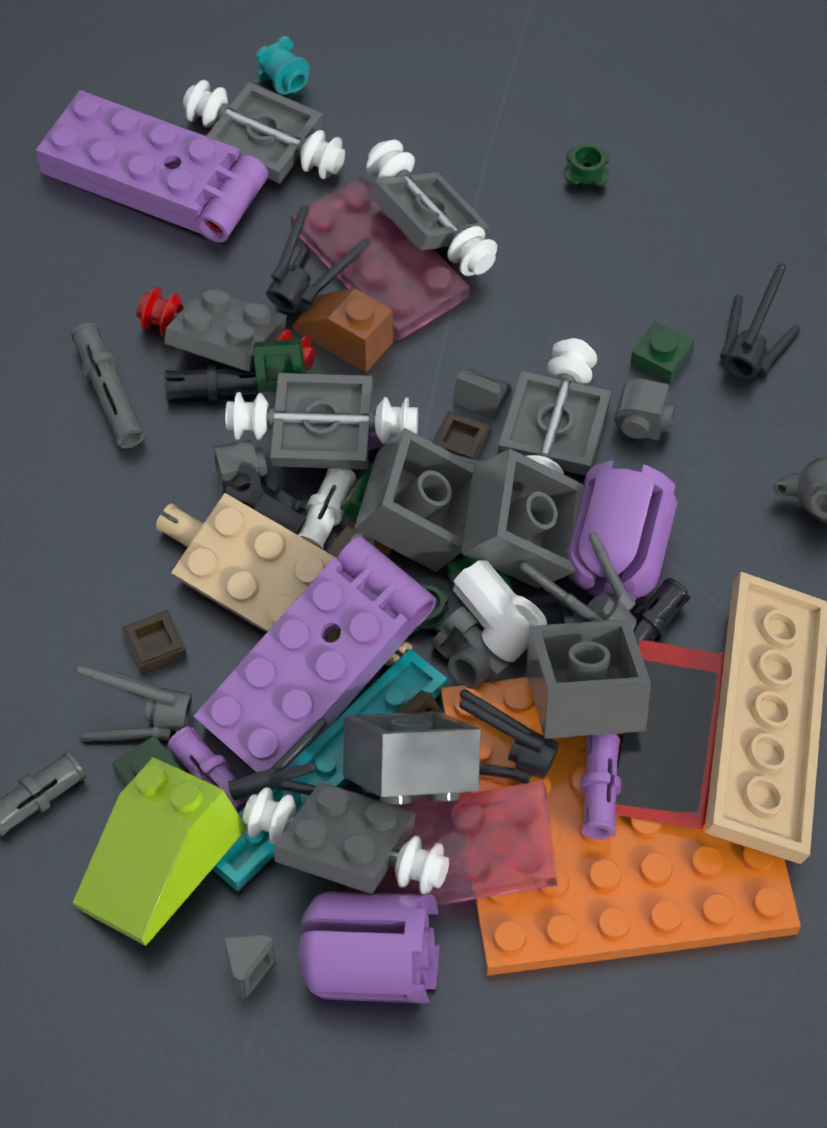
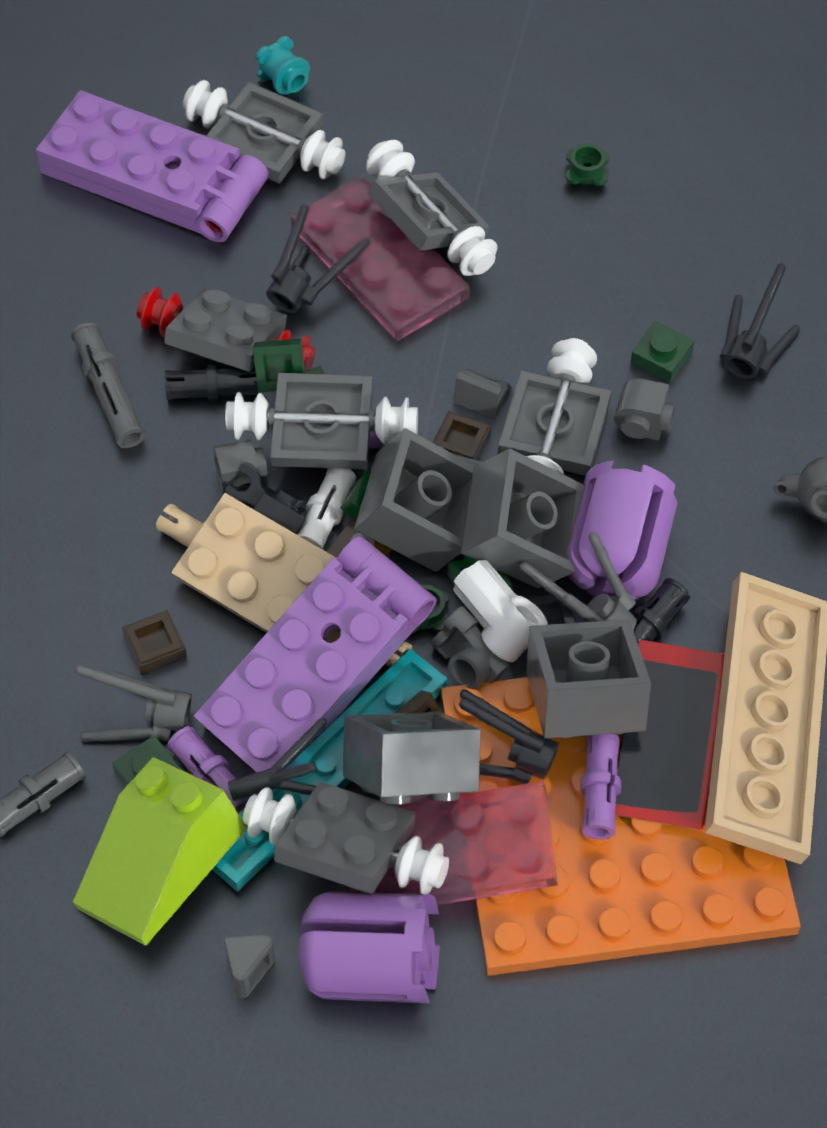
dark orange slope [292,288,393,373] -> none

